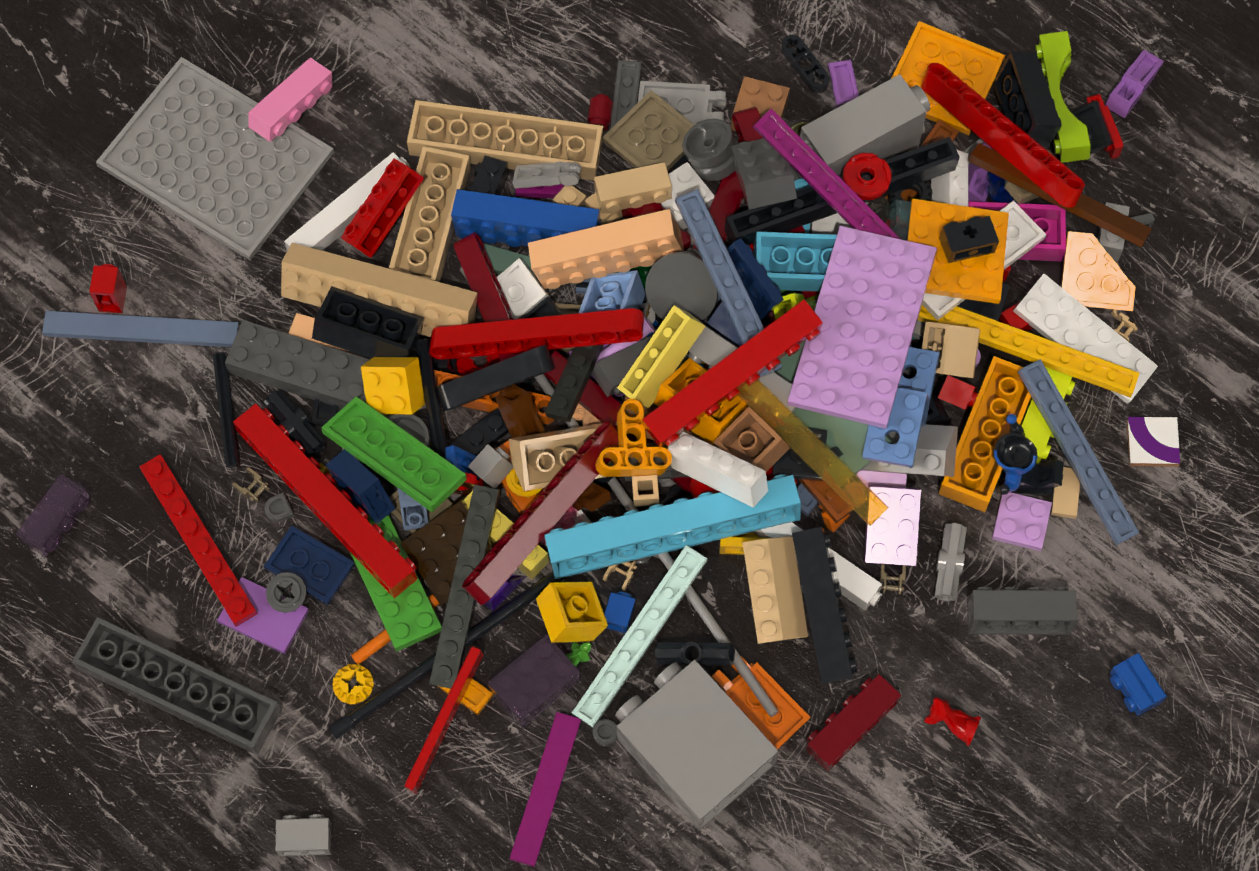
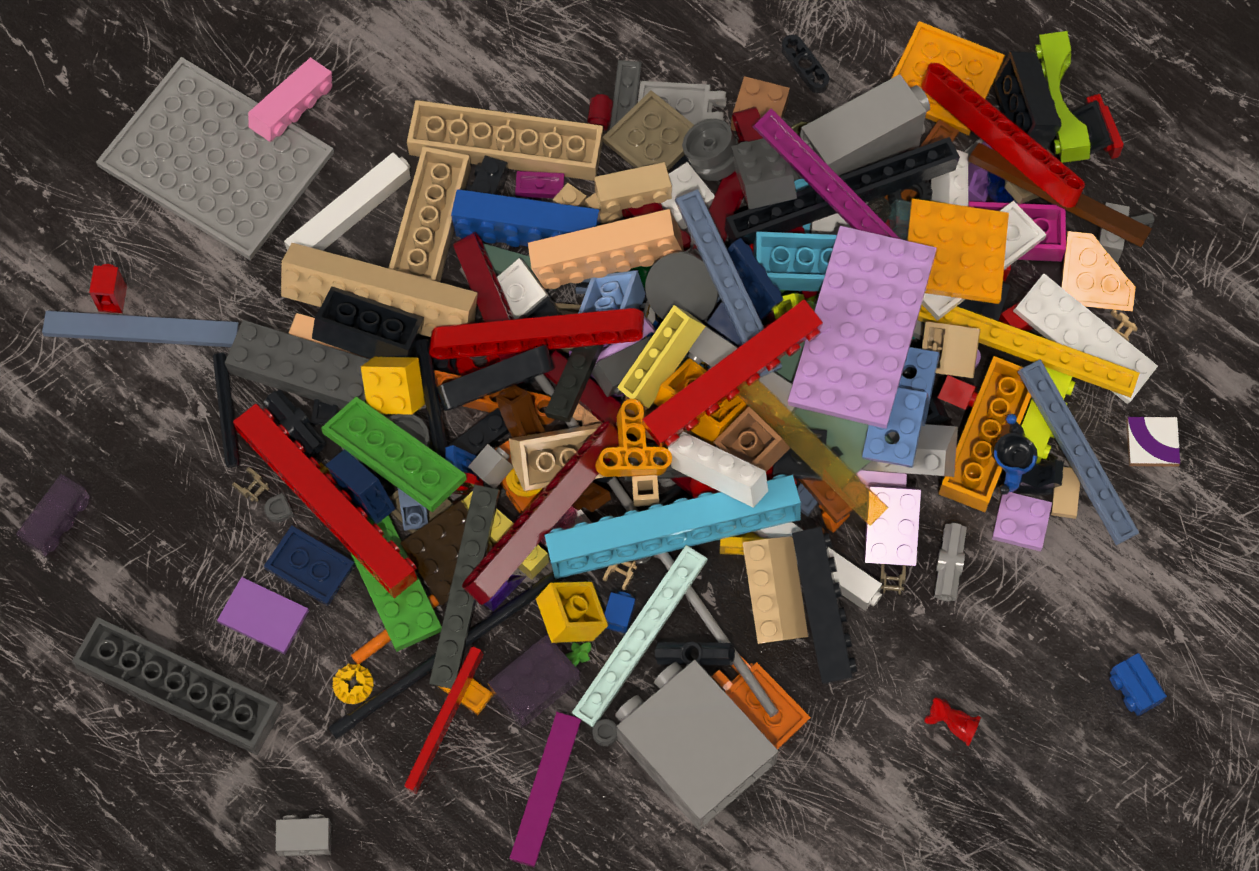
red plate [139,454,258,627] -> none
dark grey gear [266,572,307,613] -> none
red brick [341,158,424,258] -> none
light grey hinge [512,161,582,189] -> none
dark red brick [806,674,902,772] -> none
medium lavender tile [828,60,859,108] -> none
red tile [842,153,891,200] -> none
black brick [939,216,999,263] -> none
dark grey brick [967,587,1078,635] -> none
medium lavender slope [1105,50,1164,118] -> none

